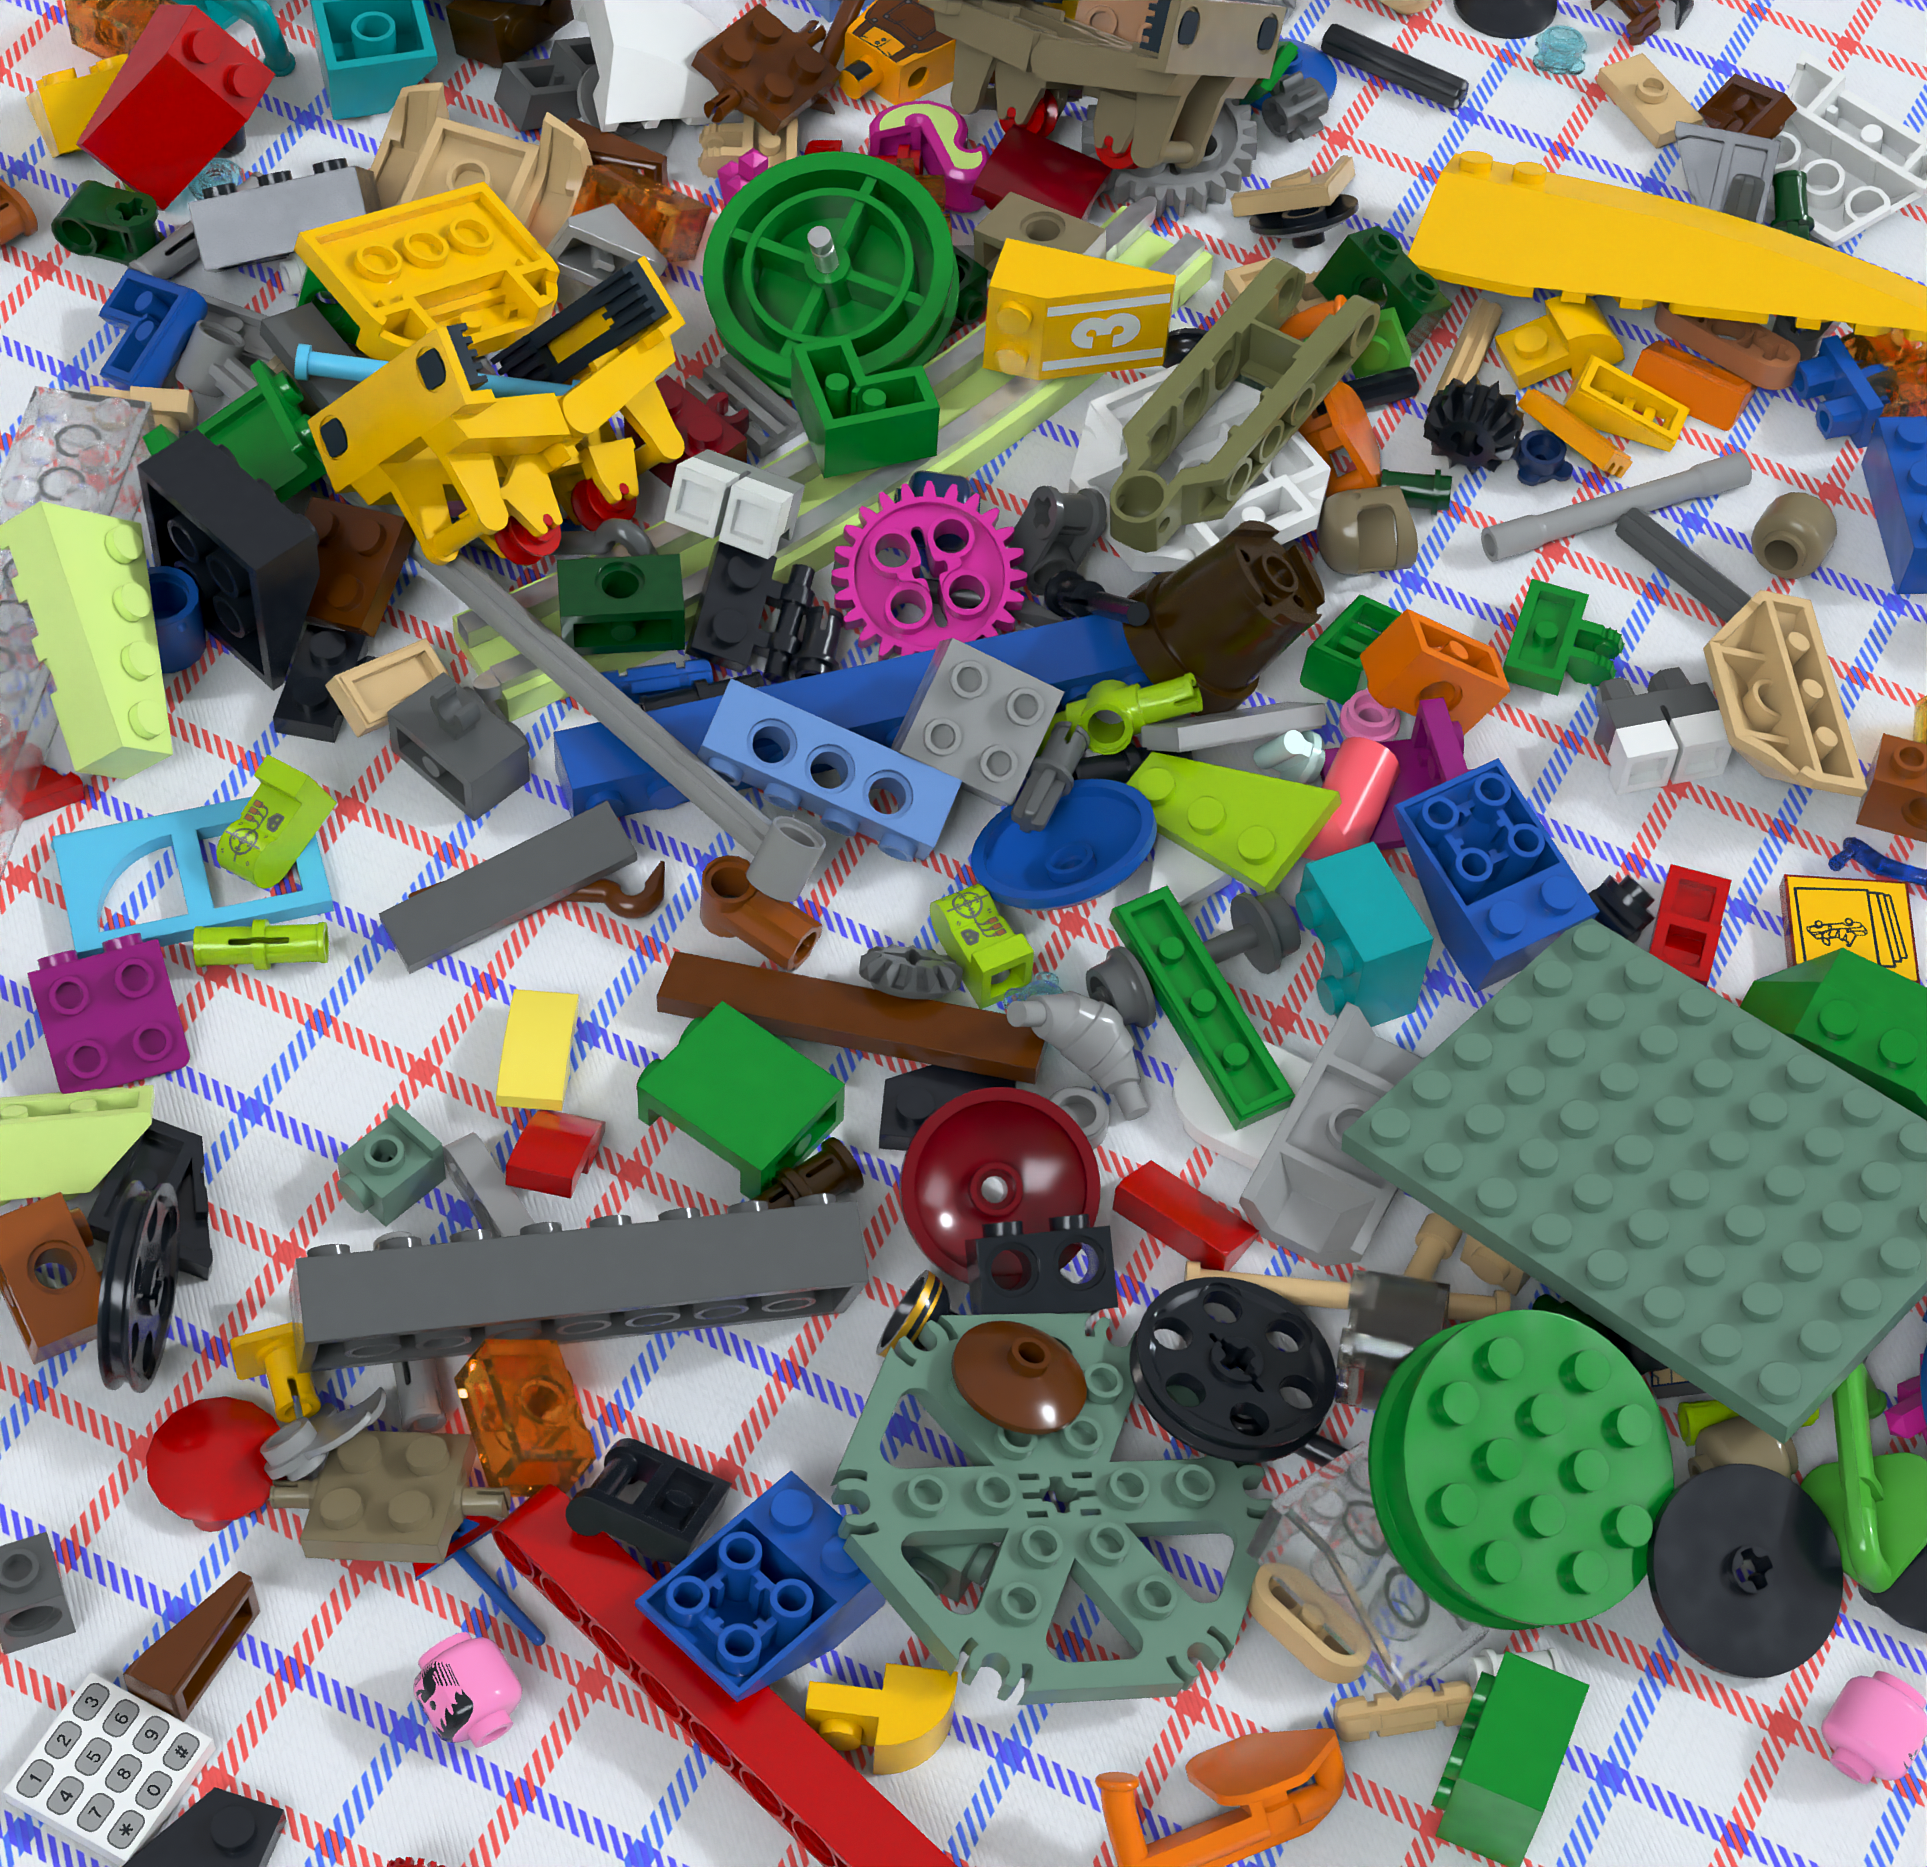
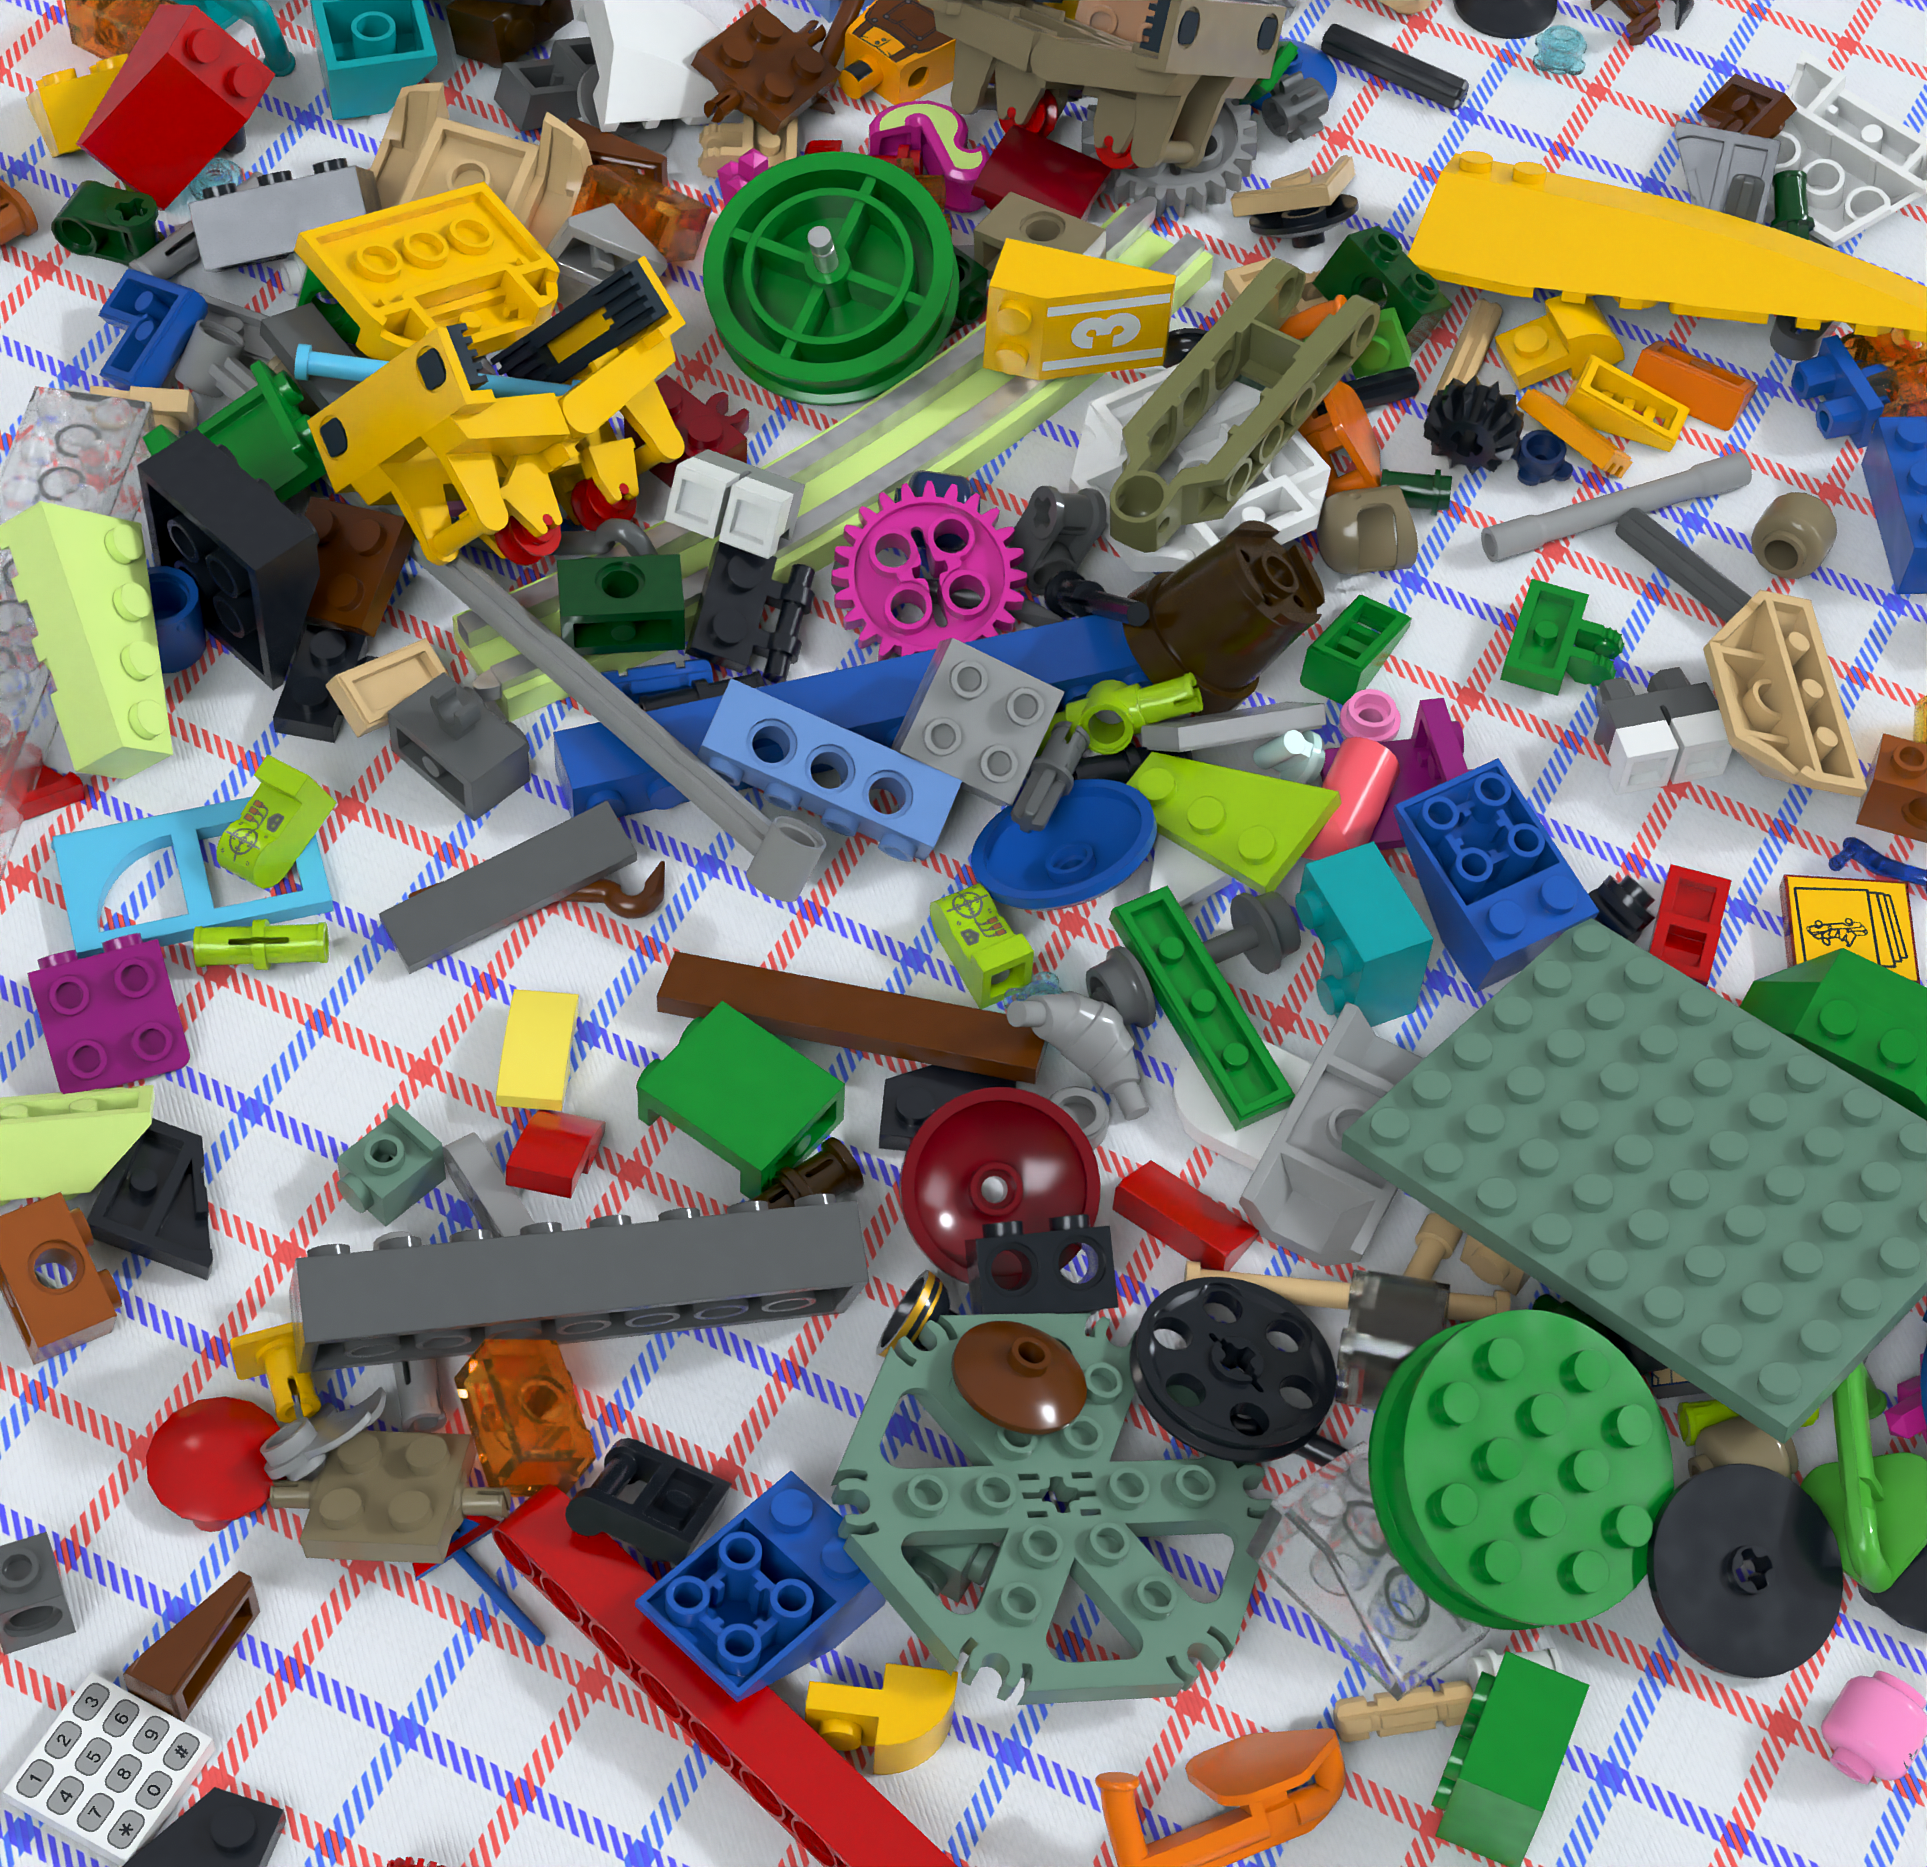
black wedge [97,1179,180,1393] -> none
bright pink head [413,1632,522,1748] -> none
light grey tile [685,353,804,459] -> none
dark orange piece [700,855,822,972] -> none
green brick [791,334,940,479] -> none
black pin [791,606,844,679] -> none
dark grey gear [859,944,963,999] -> none
tan plate [1247,1560,1376,1684] -> none
orange brick [1359,609,1511,735] -> none
tan plate [1596,53,1704,149] -> none
nougat beam [1654,302,1801,390] -> none

